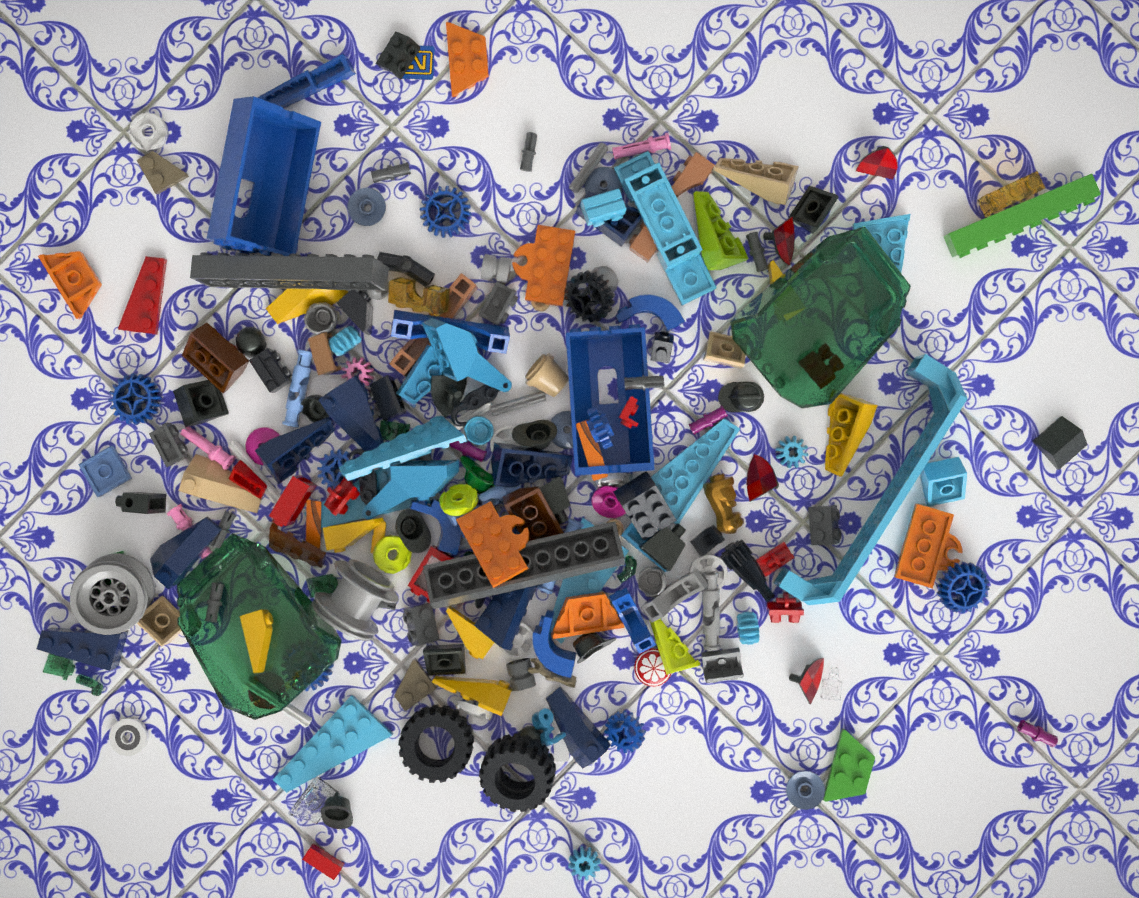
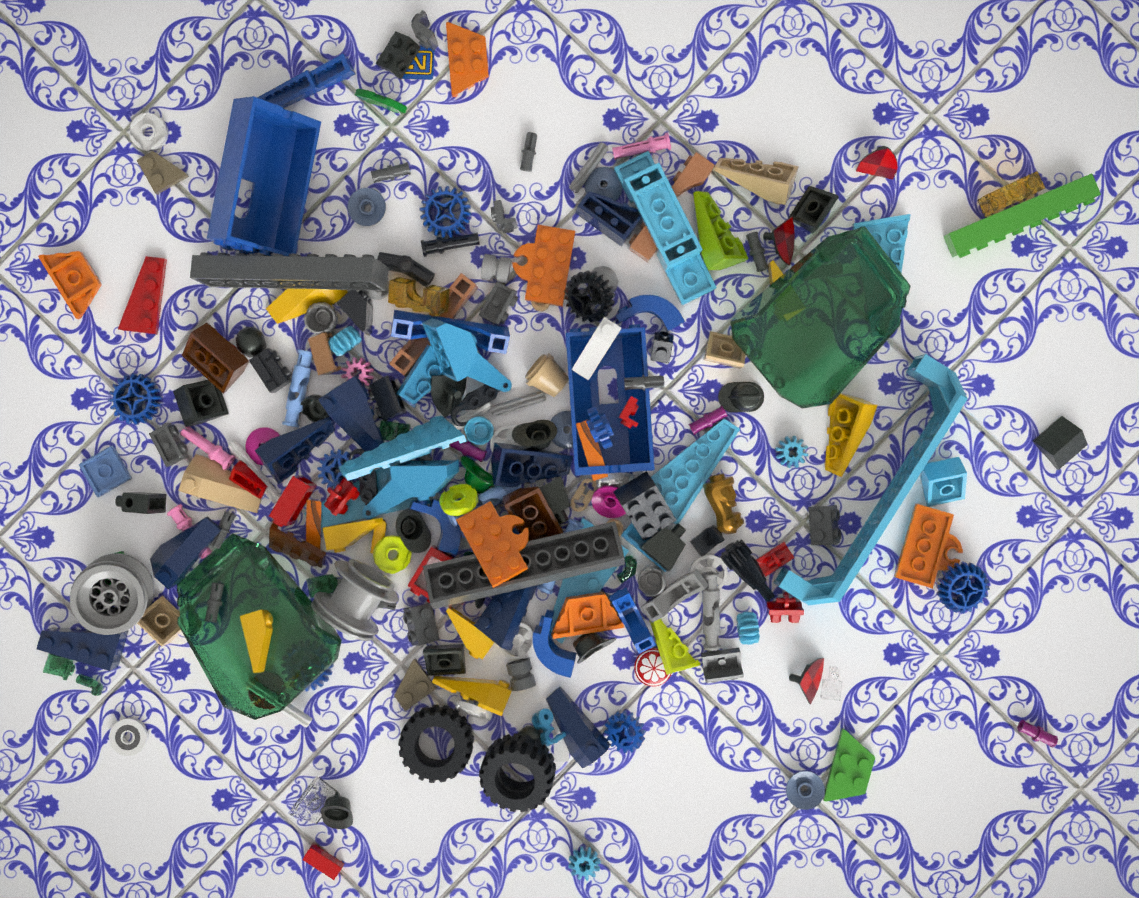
medium azure wing [273,695,393,793] -> none
dark tan piece [528,658,577,688] -> none
medium azure brick [580,188,626,227] -> none
shield [746,454,779,502] -> none
dark brown plate [798,342,845,389] -> none
none -> green tile [355,89,407,114]
none -> dark grey bracket [411,10,438,51]
none -> black pin [421,232,480,257]
none -> dark grey bracket [491,200,518,233]
none -> tan beam [570,478,597,512]
none -> white slope [572,317,621,380]

